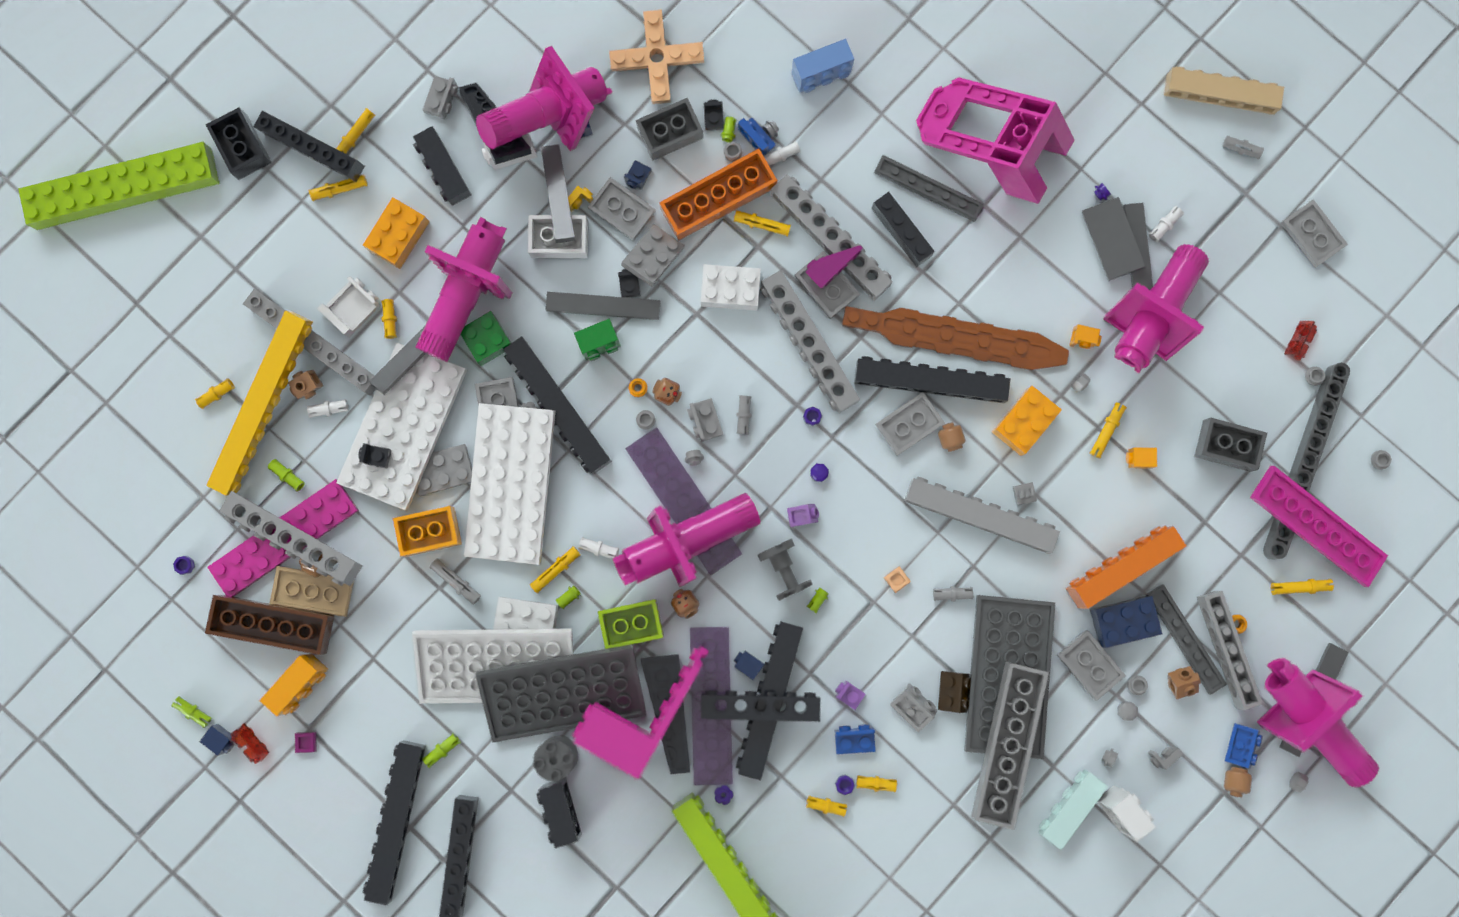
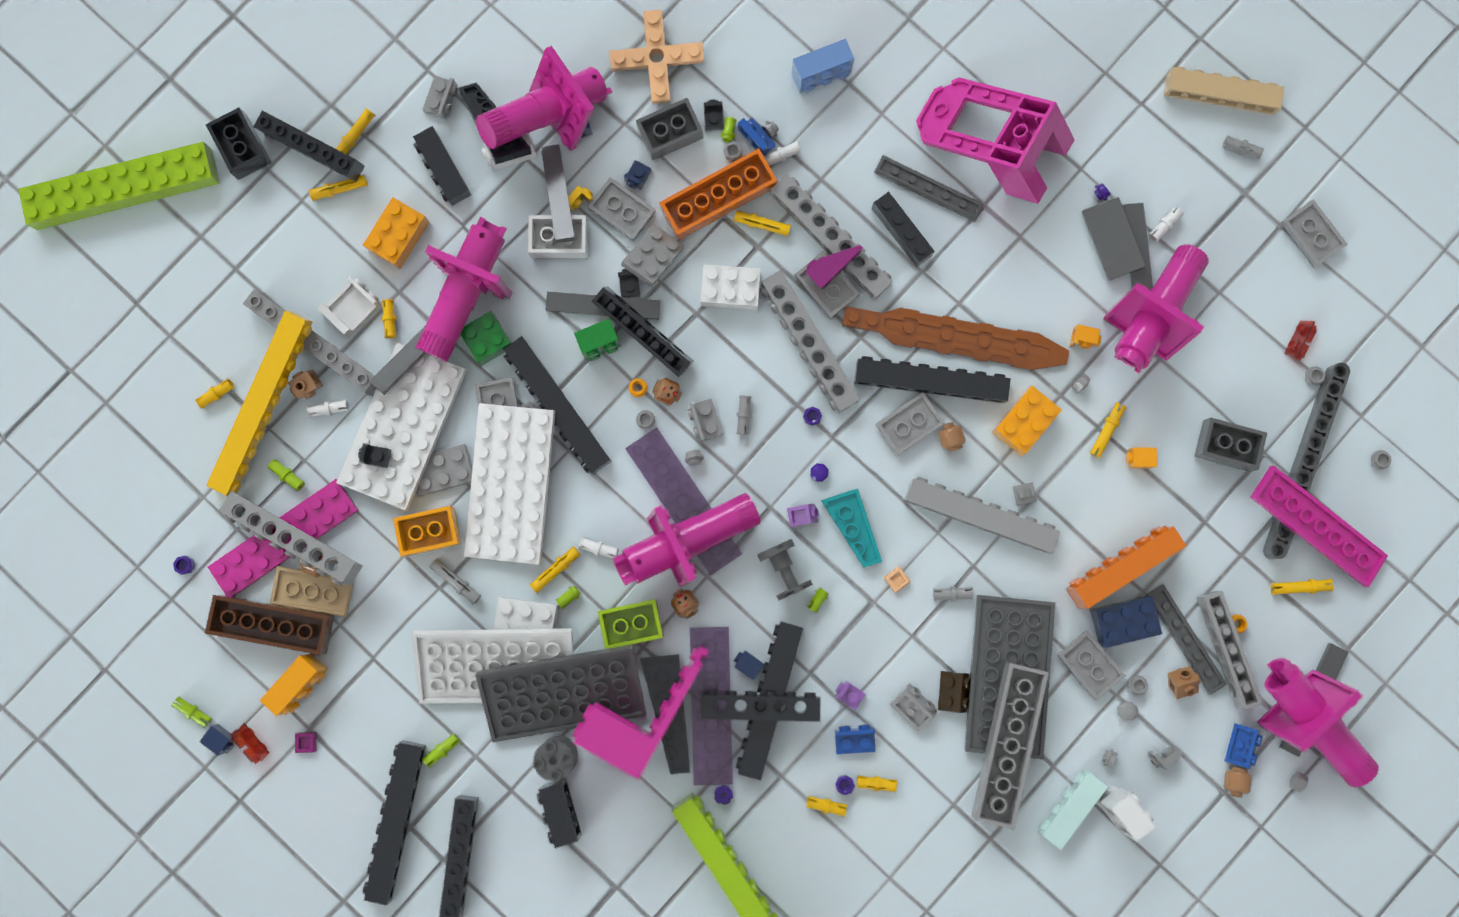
none -> black brick [591,286,694,377]
none -> teal wing [821,488,882,568]

